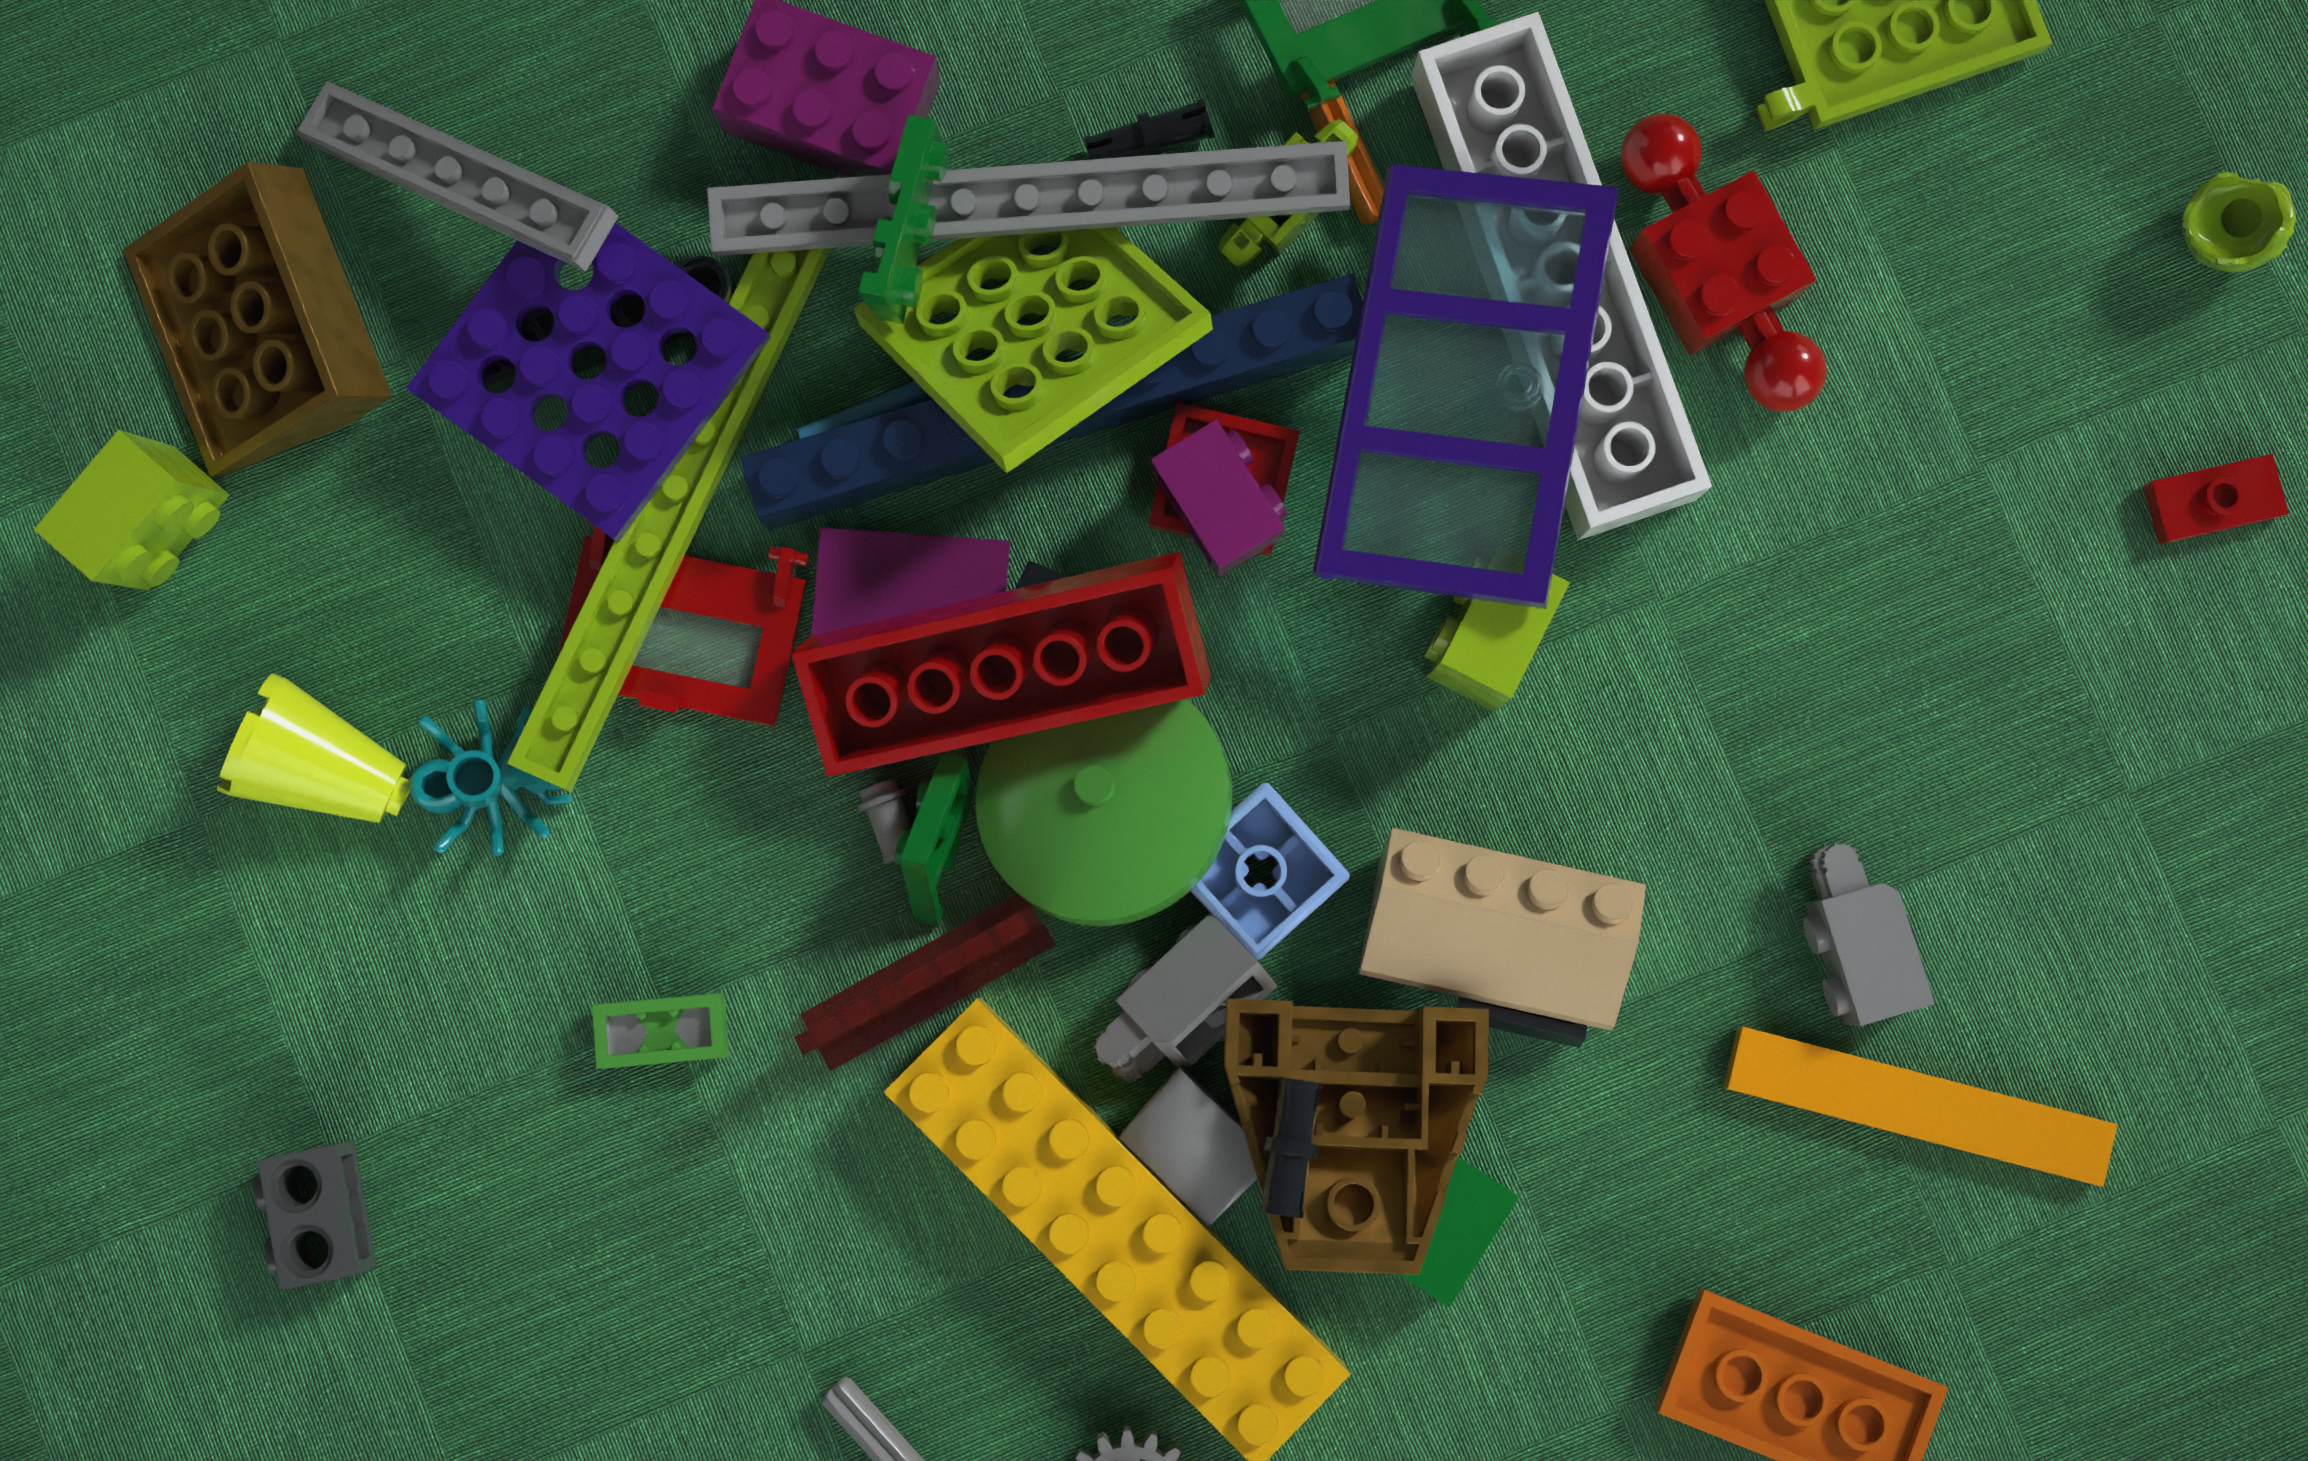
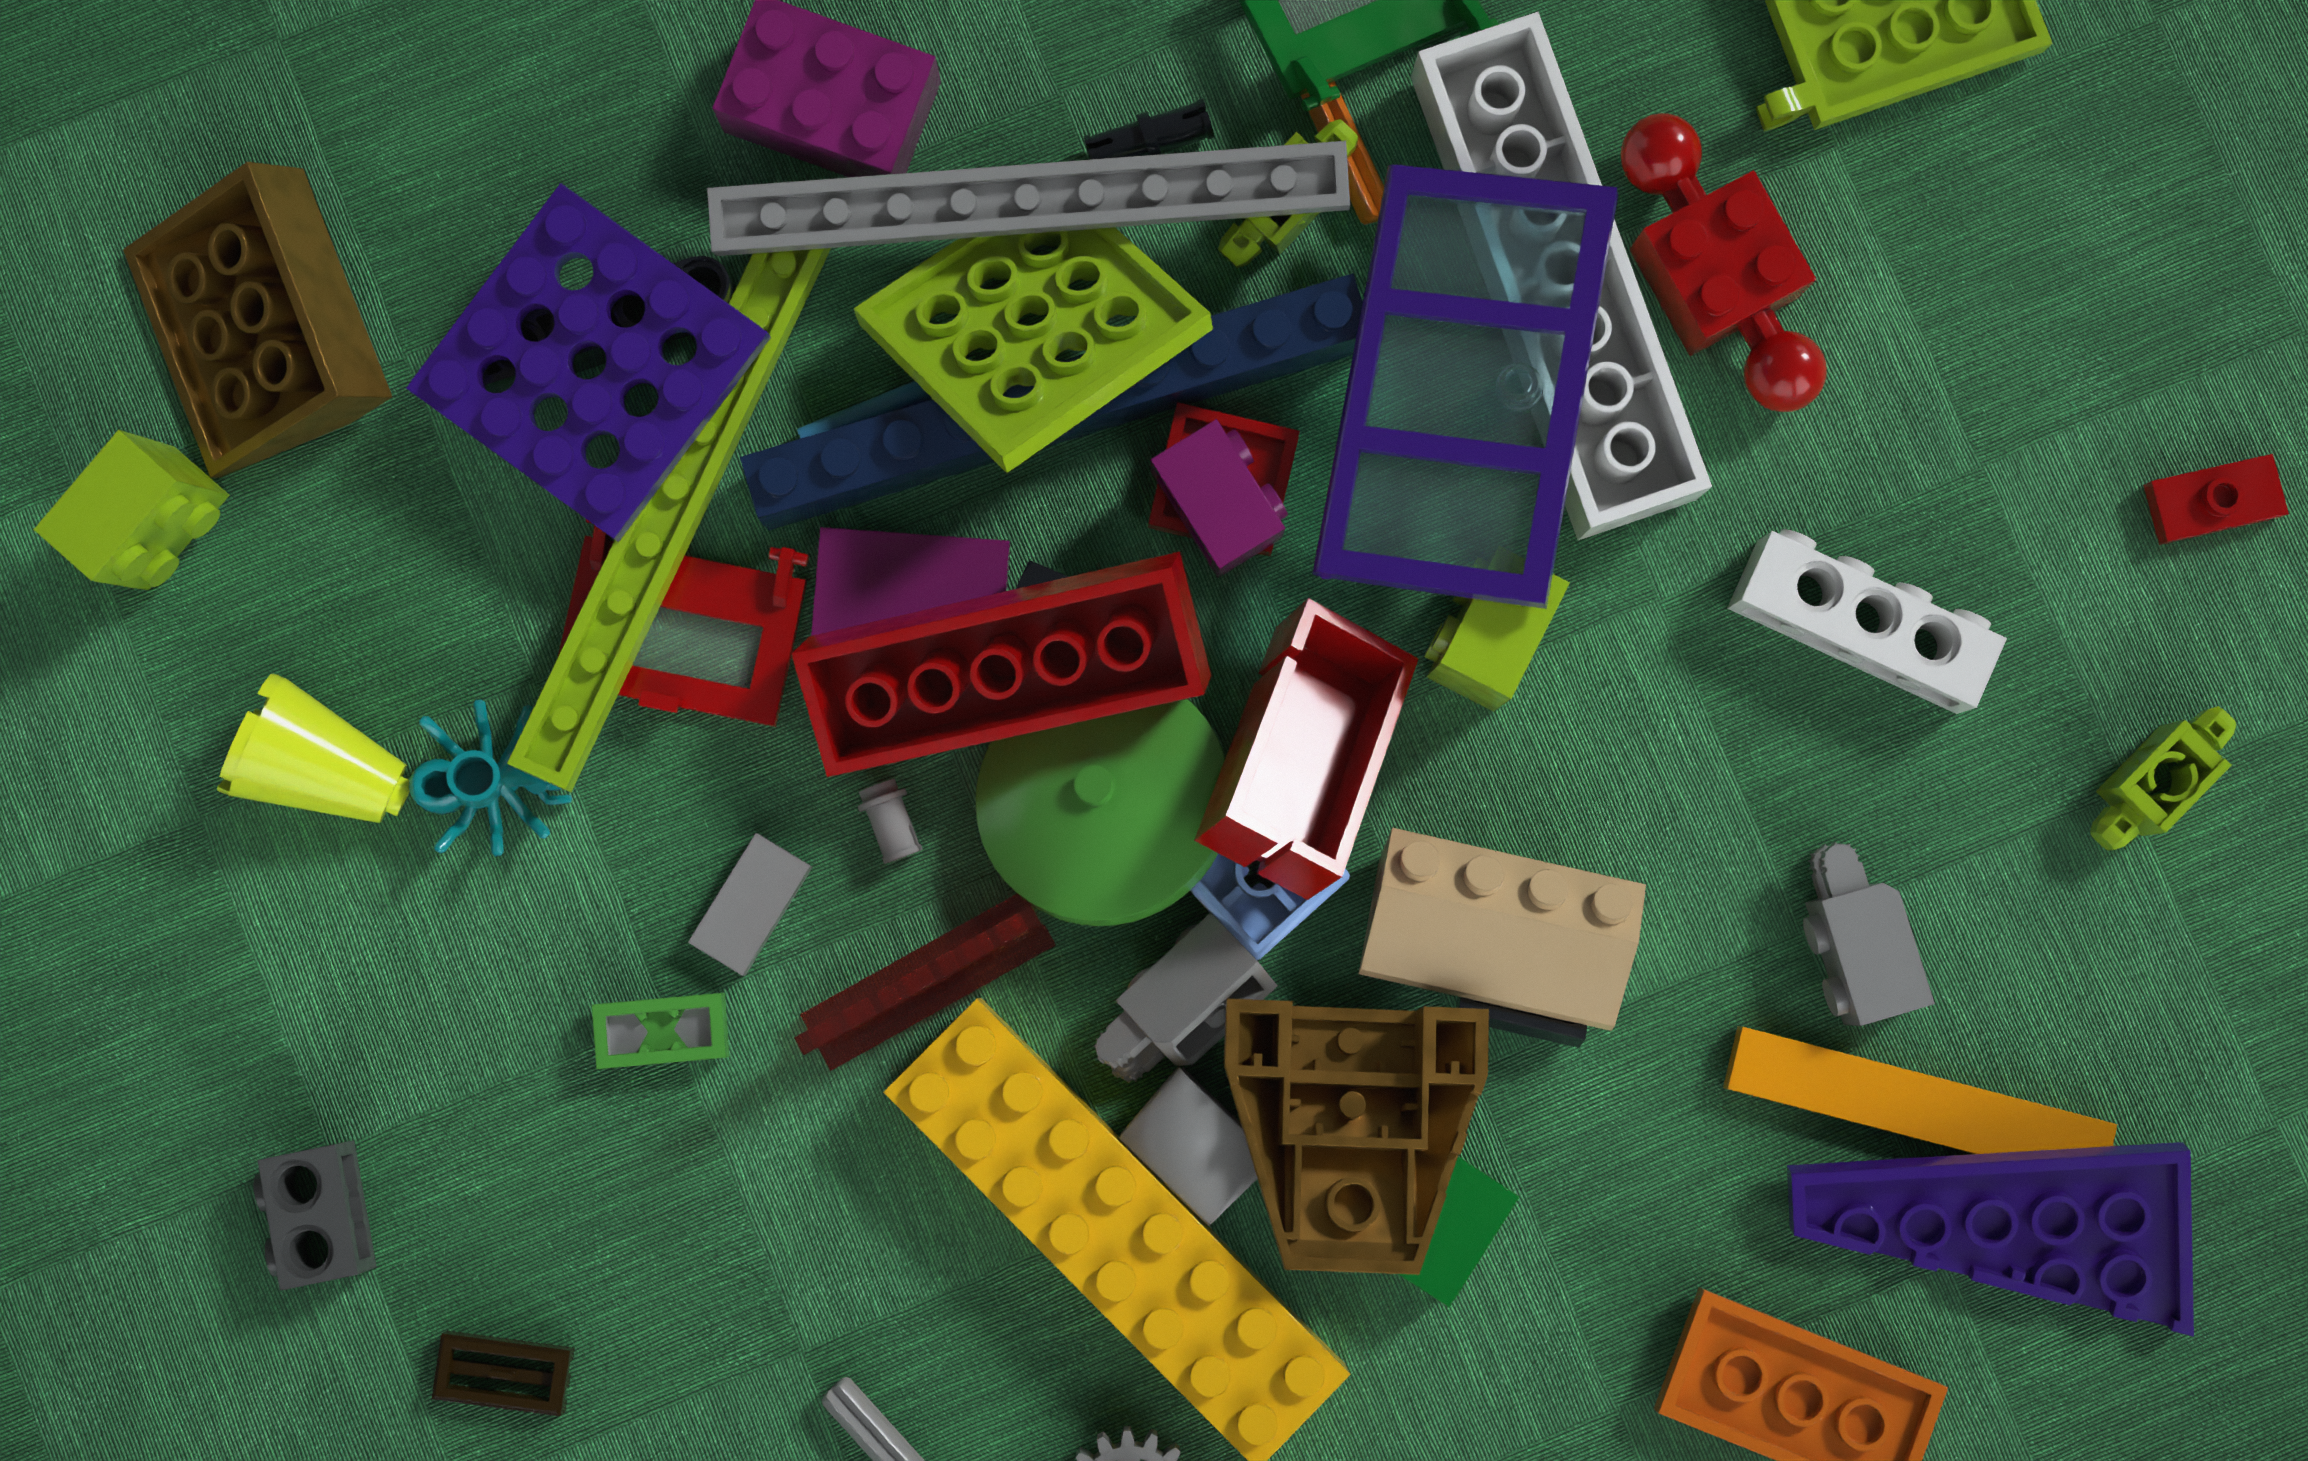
light grey tile [295,81,619,272] -> none
green wing [858,114,949,324] -> none
green wing [895,752,973,928] -> none
black pin [1260,1077,1322,1218] -> none
lime hair [2182,172,2296,272] -> none
none -> dark brown tile [431,1330,575,1416]
none -> light grey tile [688,833,813,976]
none -> red piece [1194,598,1419,900]
none -> white brick [1727,529,2007,714]
none -> dark purple wing [1787,1142,2194,1337]
none -> lime piece [2090,706,2236,851]

